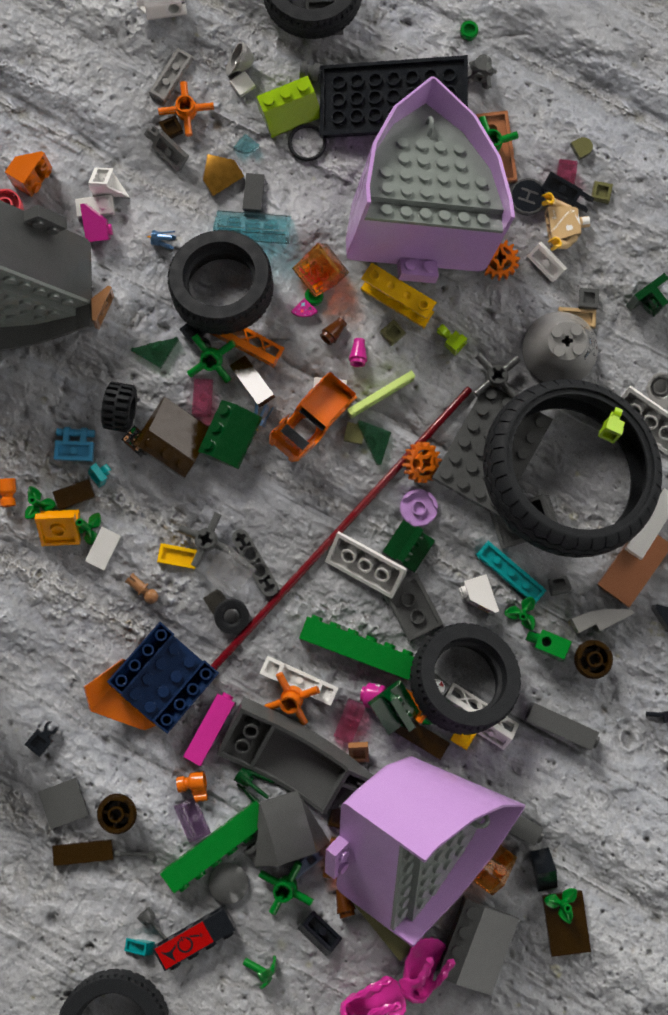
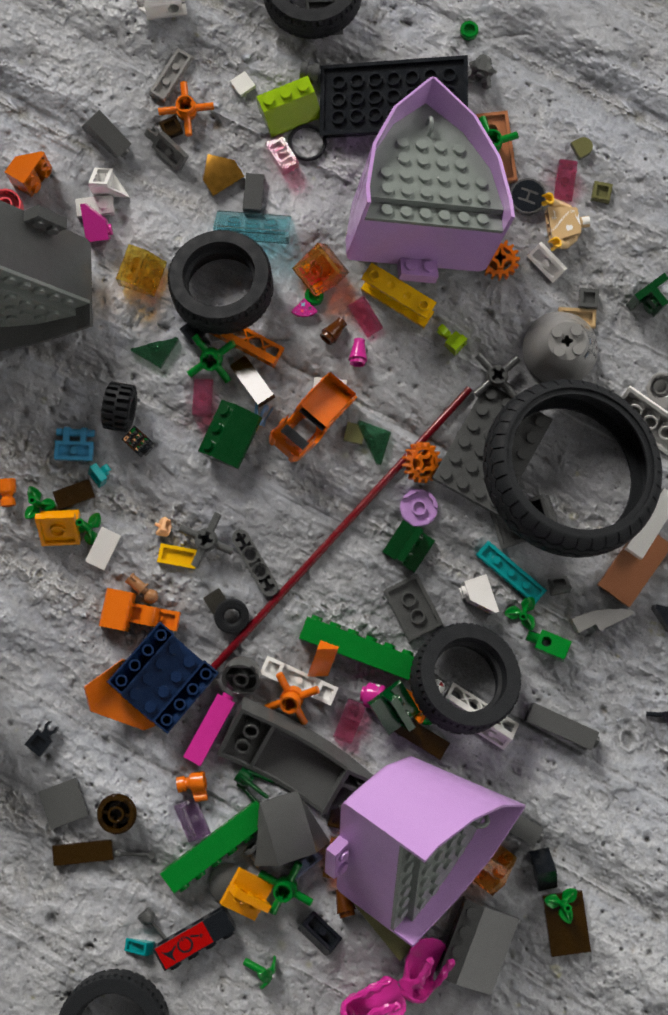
medium nougat slope [91,286,114,330] -> none
dark brown slope [133,396,209,478] -> none
flat silver piece [147,230,176,250] -> none
clear slope [203,544,257,598] -> none
light grey hat [226,42,254,76] -> none
clear light blue tile [233,134,260,154] -> none
white slope [325,531,407,599] -> none
yellowish green tile [347,370,415,418] -> none
medium nougat plate [348,742,369,762] -> none
olive tile [380,319,406,346] -> none
yellow tile [449,733,476,751] -> none
black hinge [541,172,594,213] -> none
dark brown cone [574,640,613,679] -> none
lime piece [598,407,625,444] -> none
none -> dark grey slope [82,110,131,158]
none -> orange plate [99,588,181,632]
none -> clear yellow slope [116,244,167,297]
none -> light nougat piece [154,517,172,537]
none -> light orange bracket [219,867,273,921]
none -> dark grey cylinder [221,656,261,696]
none -> clear pink slope [265,135,299,175]
none -> orange slope [307,640,339,677]
none -> clear pink slope [347,296,383,338]

